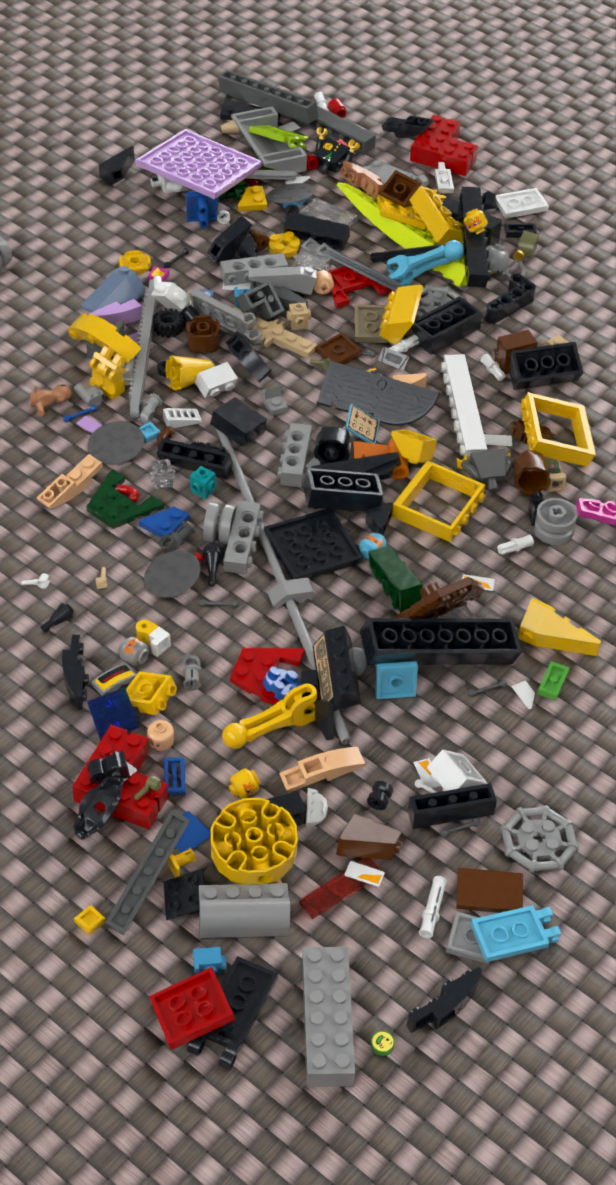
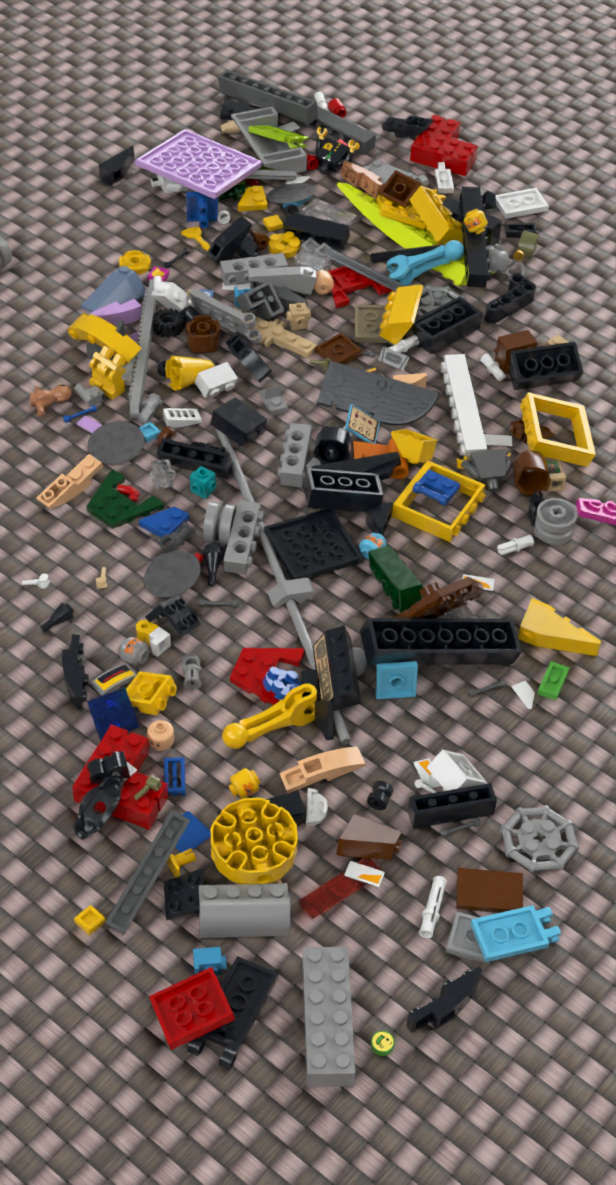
none -> black bracket [145,594,201,637]
none -> yellow piece [181,226,210,251]
none -> yellow tile [263,215,284,232]
none -> blue plate [412,469,460,506]

